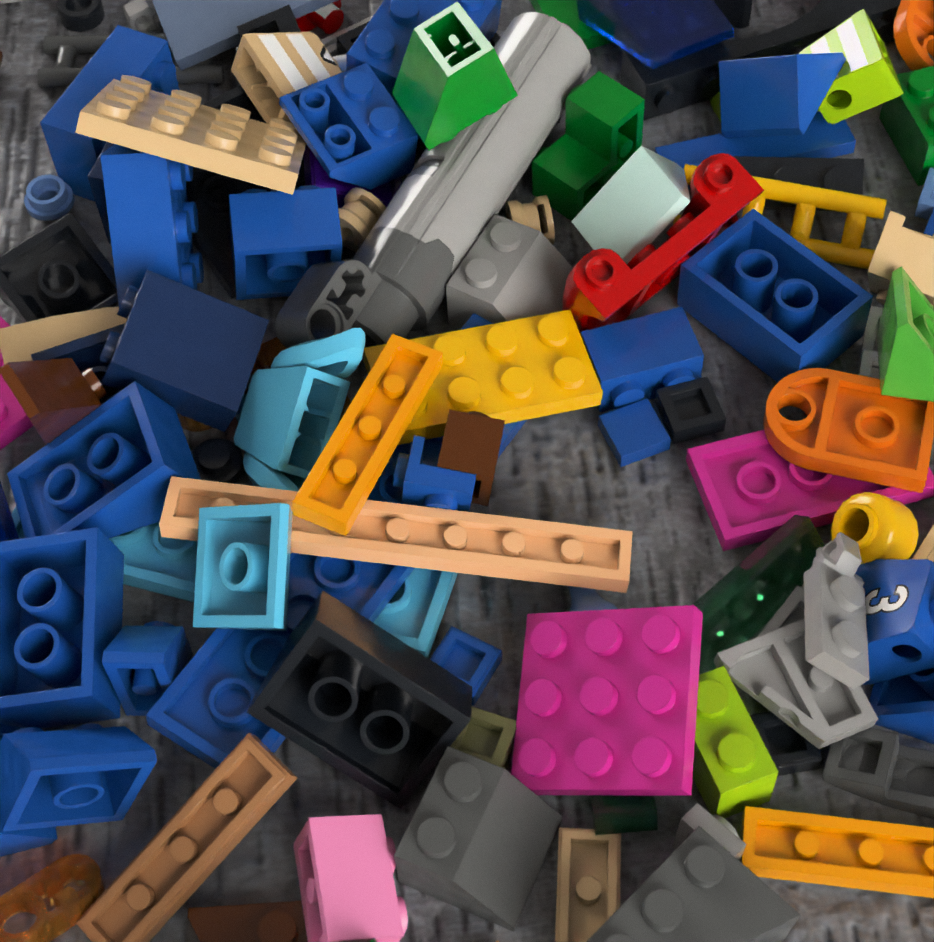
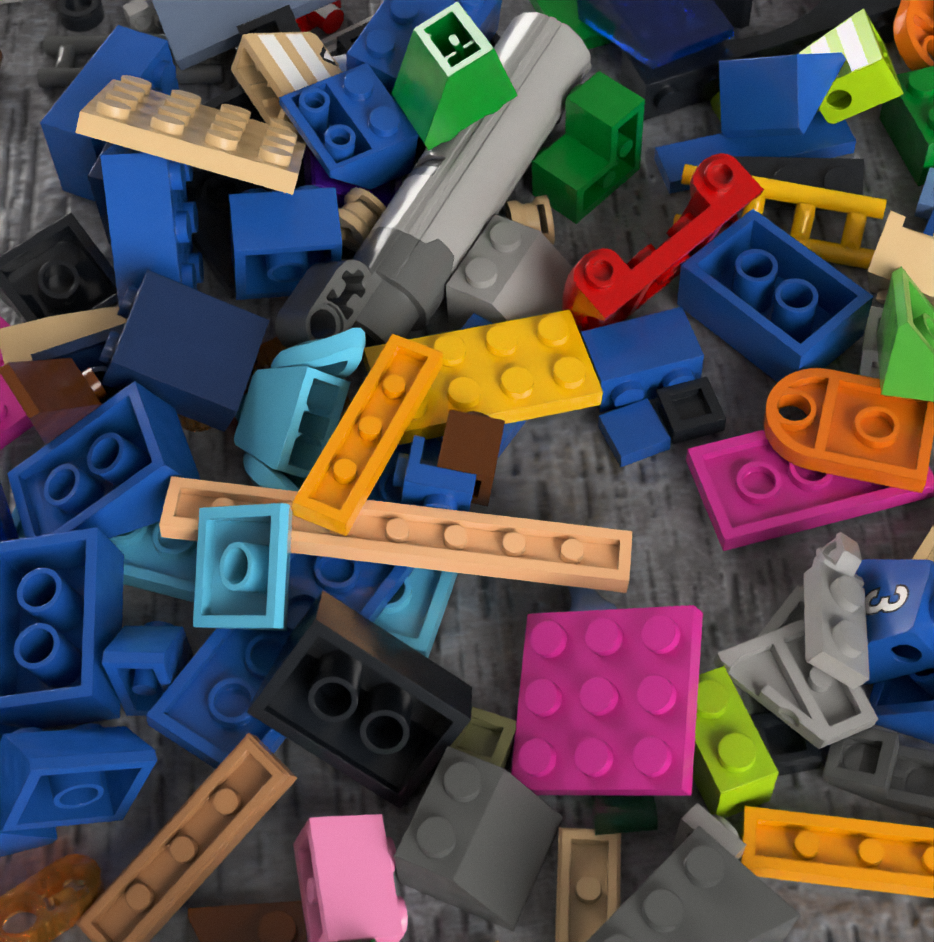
medium blue plate [24,175,74,221] -> none
black plate [191,438,244,484] -> none
blue tile [430,626,502,706] -> none
light aqua slope [571,145,691,264] -> none
clear green plate [692,515,825,675] -> none
yellow head [831,492,919,565] -> none

